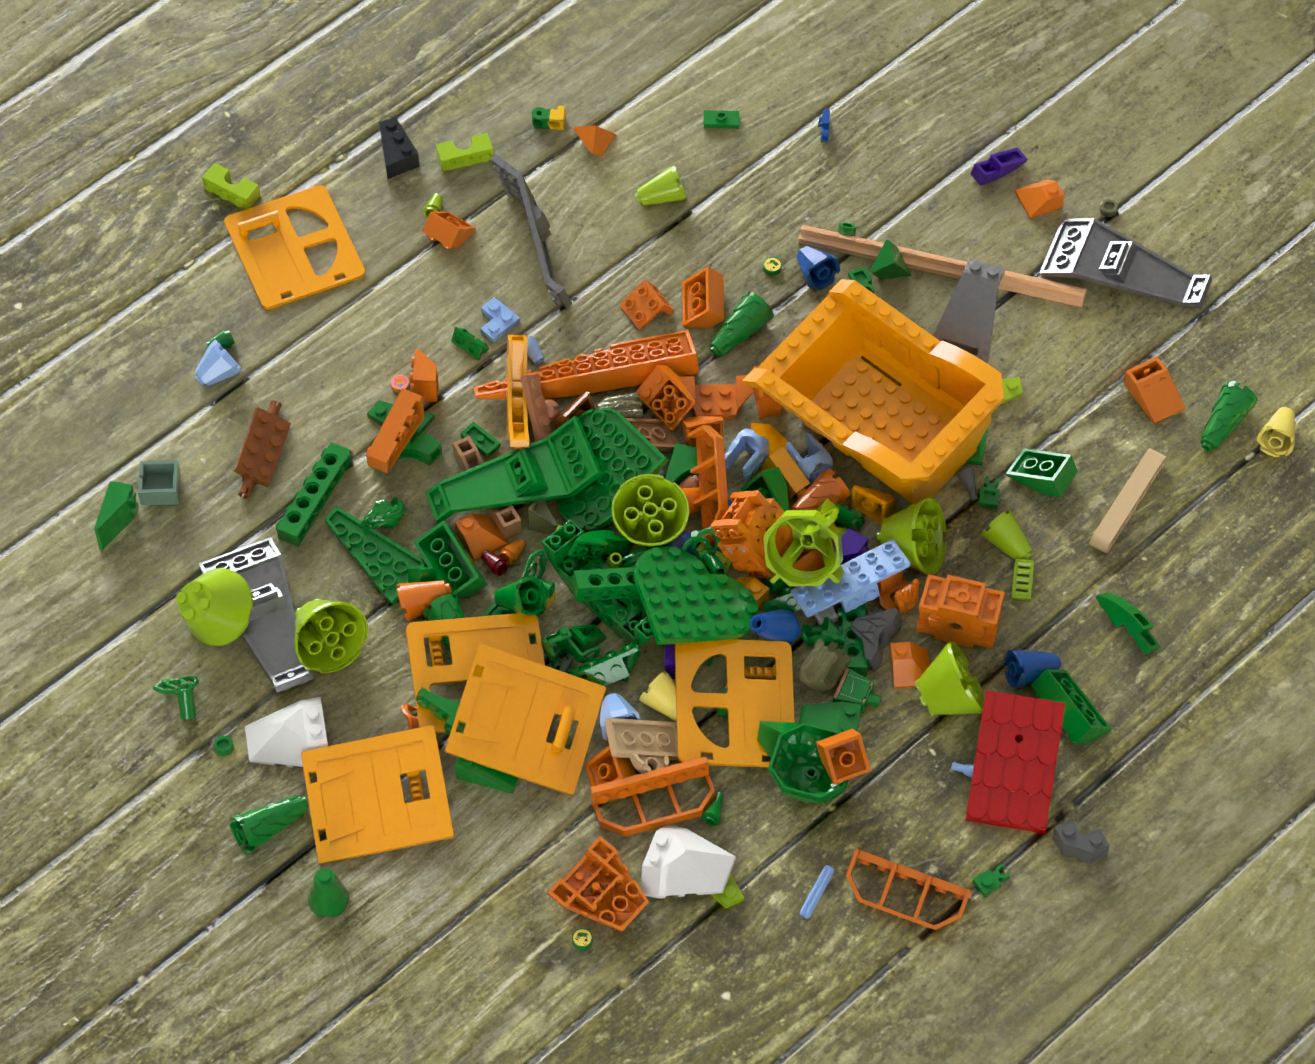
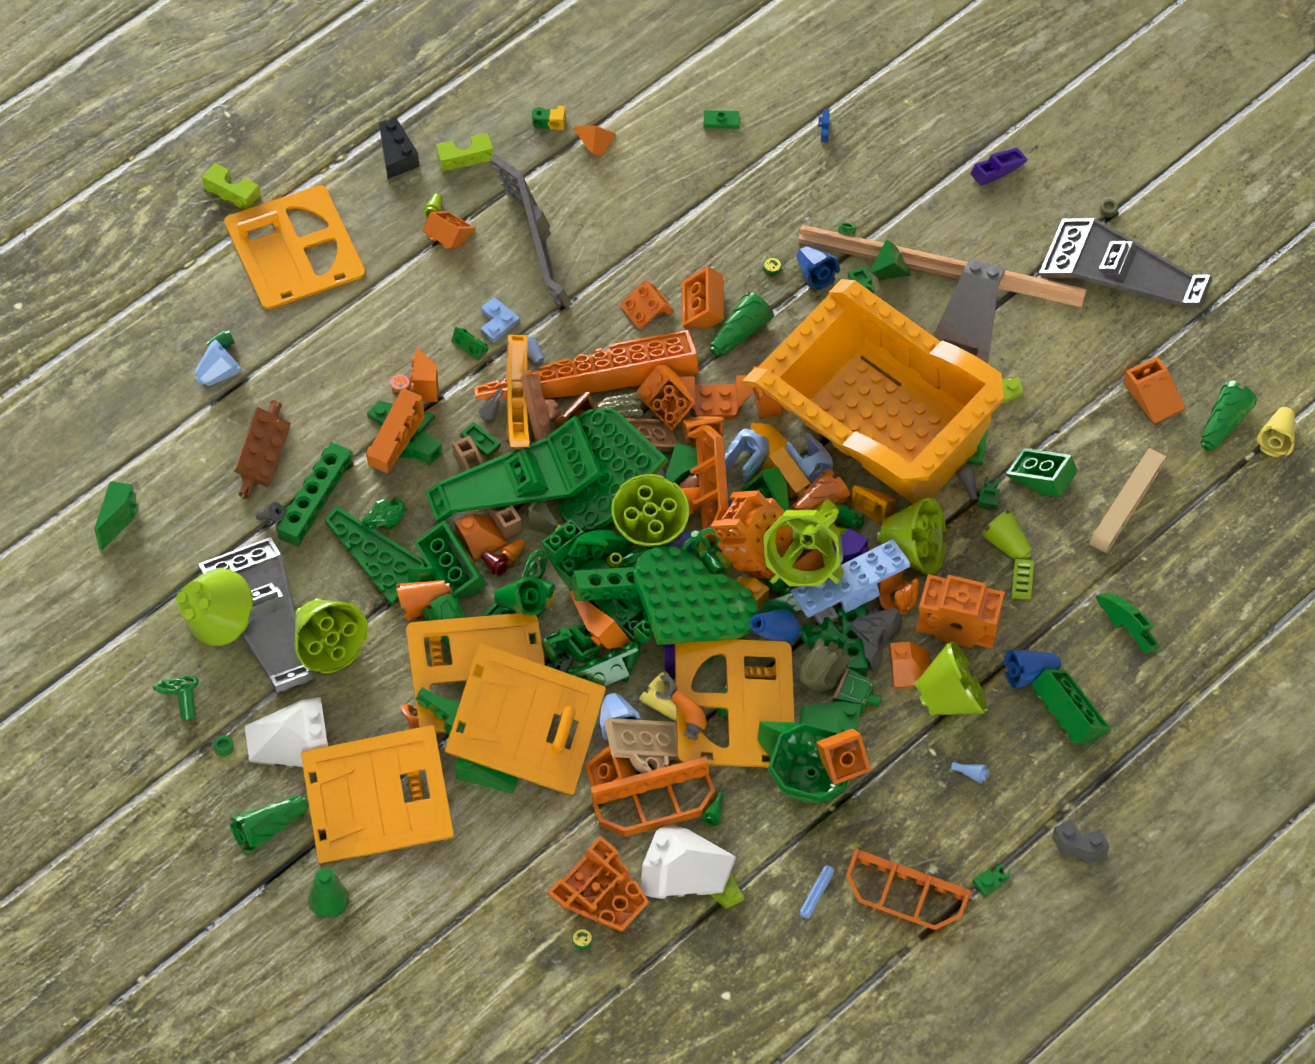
sand green piece [138,460,181,505] -> none
lime cone [635,166,687,206] -> none
red piece [965,690,1065,834] -> none
orange slope [1015,179,1064,218] -> none
none -> dark grey cone [256,502,284,521]
none -> dark grey cone [478,388,504,422]
none -> orange wedge [569,590,631,649]
none -> piece [655,675,706,741]

